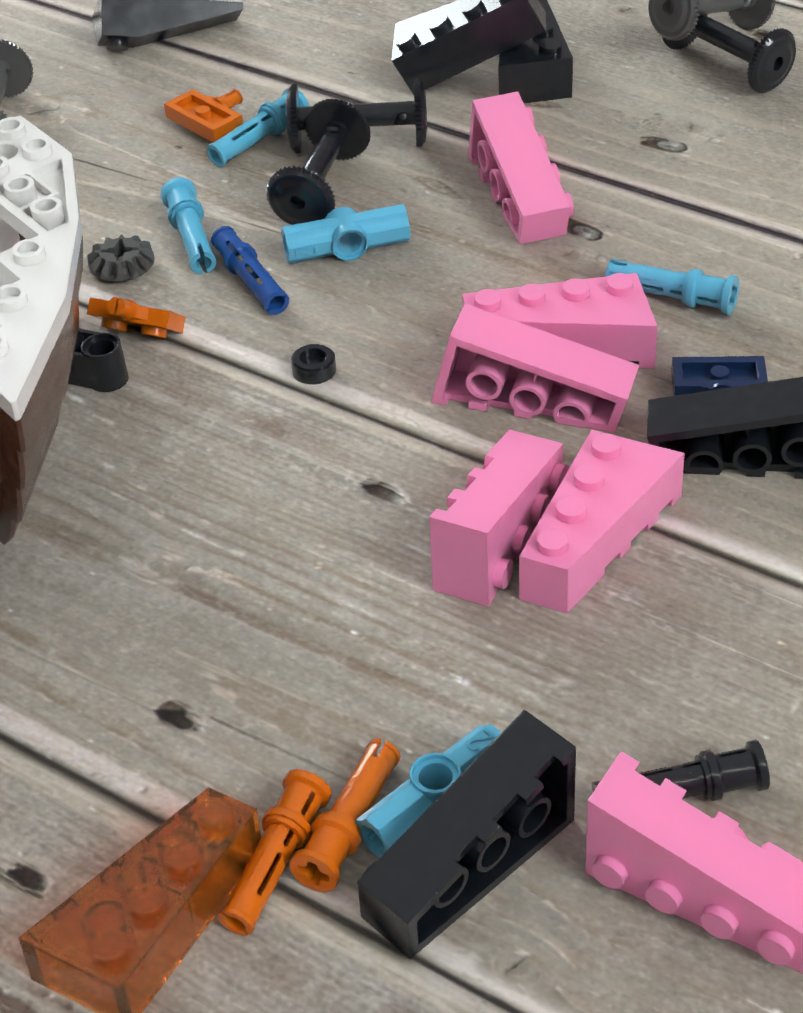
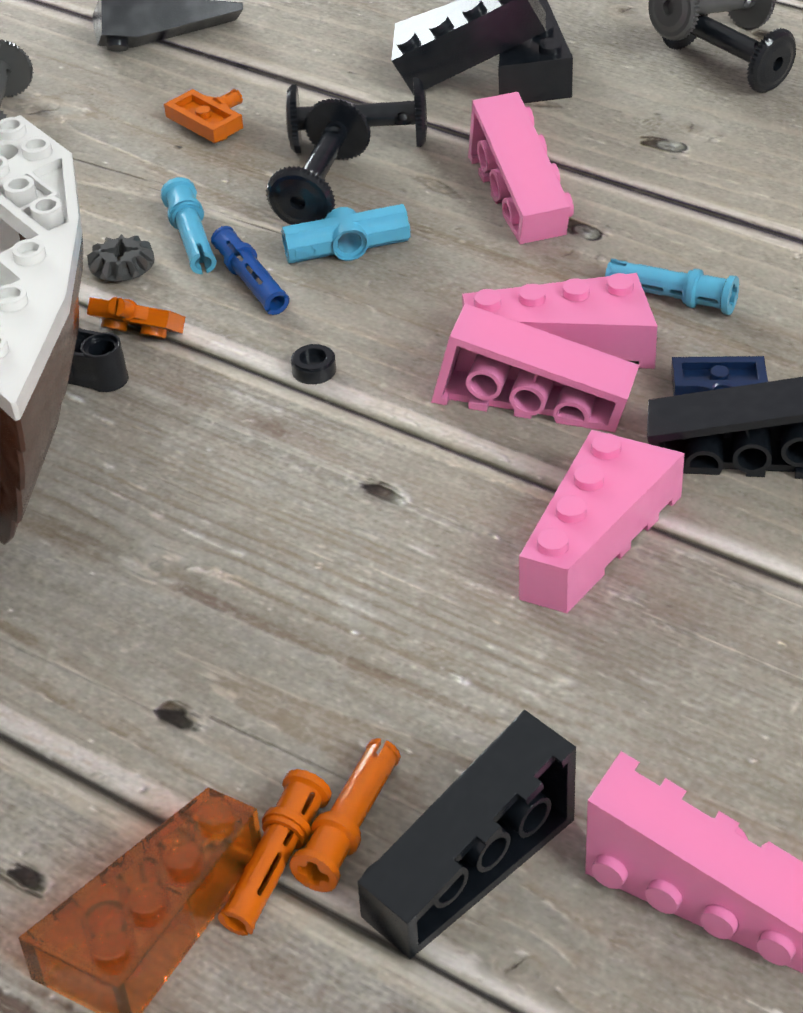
medium azure pin [206,88,309,167] -> none
medium azure piece [356,723,502,859] -> none
bright pink wedge [429,429,569,607] -> none
black pin [592,739,770,801] -> none

